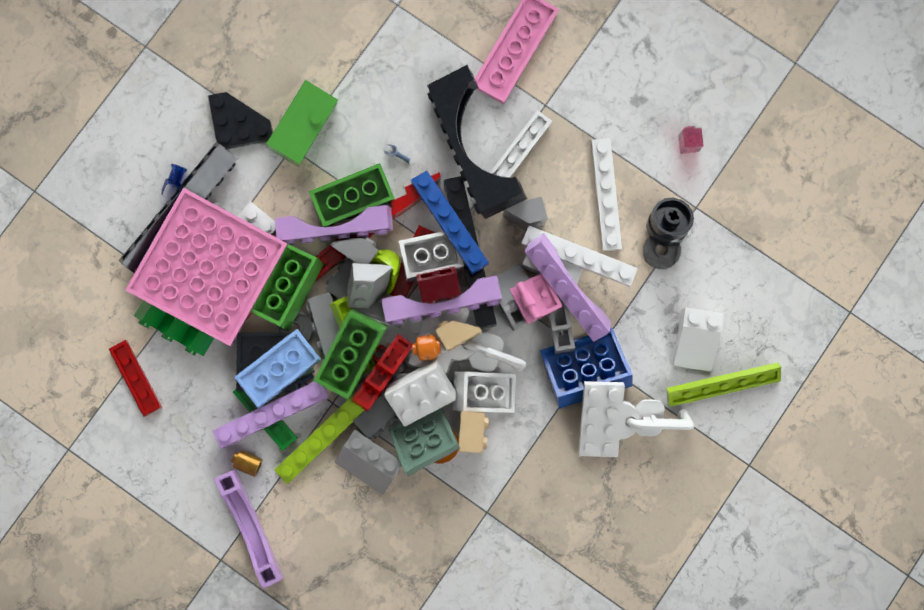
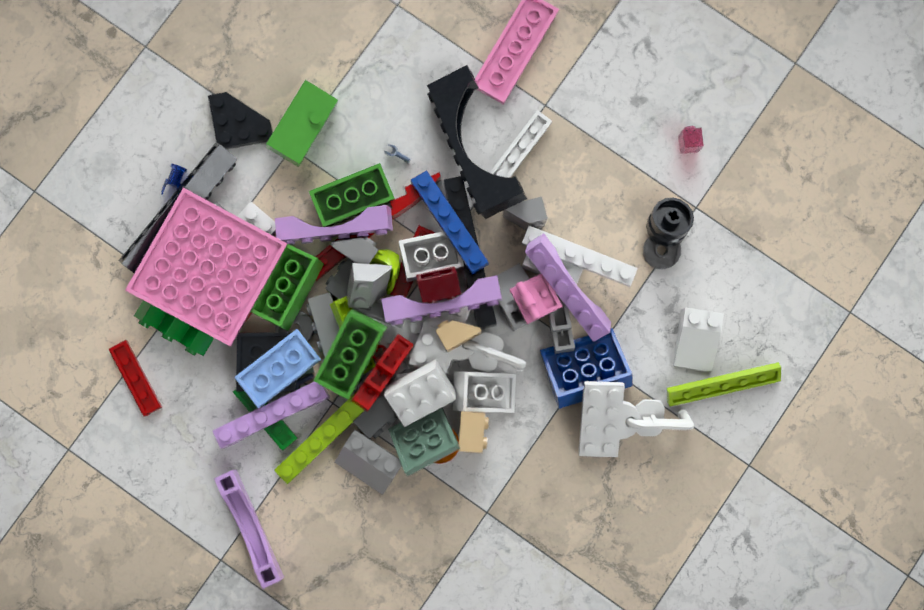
pearl gold brick [231,450,263,477] -> none
orange head [412,334,441,361] -> none
white plate [591,138,622,252] -> none

